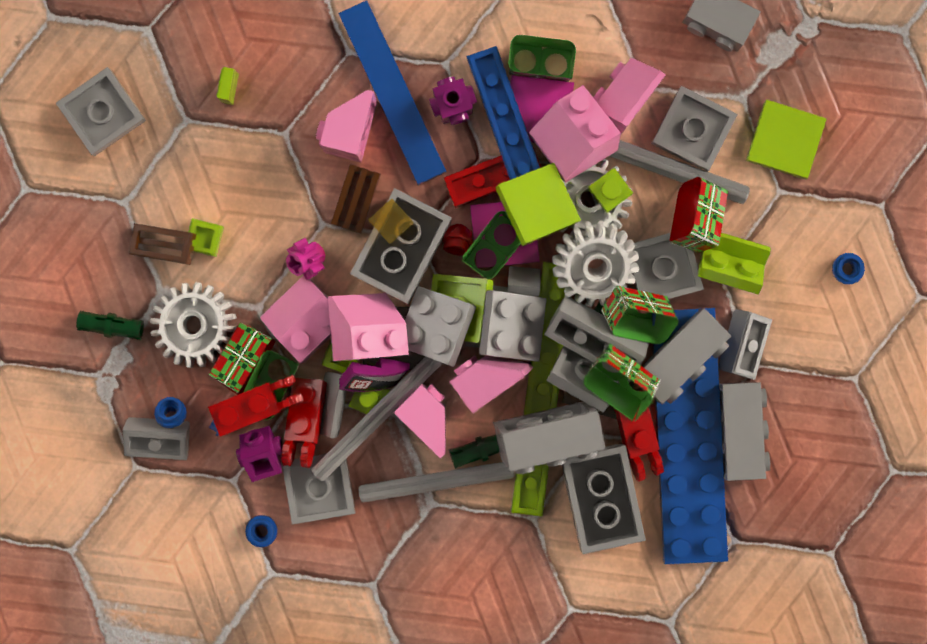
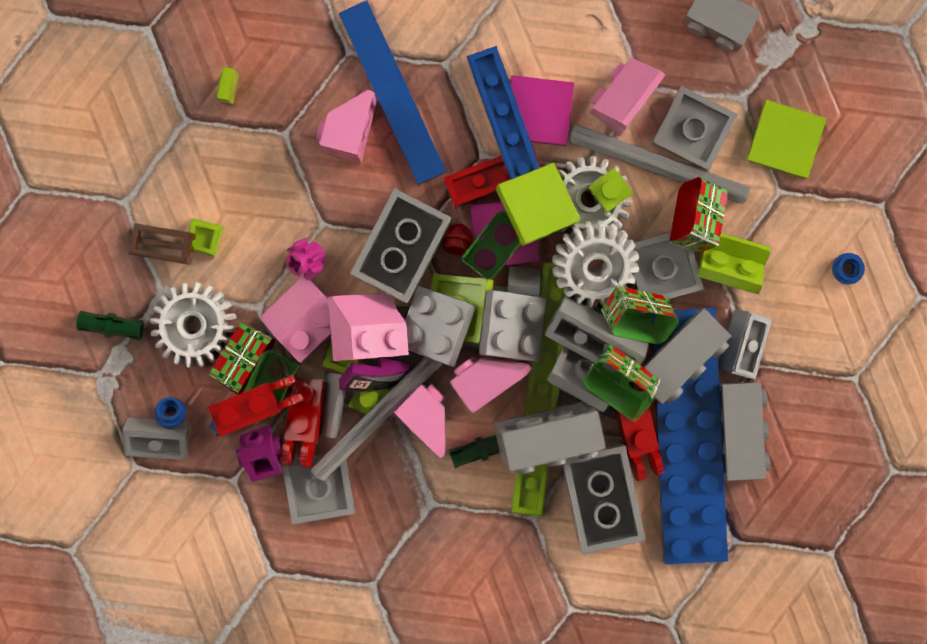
light grey plate [56,67,146,156] -> none
blue plate [245,515,278,547] -> none
reddish brown tile [331,164,381,234] -> none
light grey axle [359,462,515,503] -> none
clear yellow tile [368,199,414,245] -> none
magenta brick [429,76,477,125] -> none
bright green piece [508,35,576,82] -> none
bright pink slope [529,85,621,183] -> none

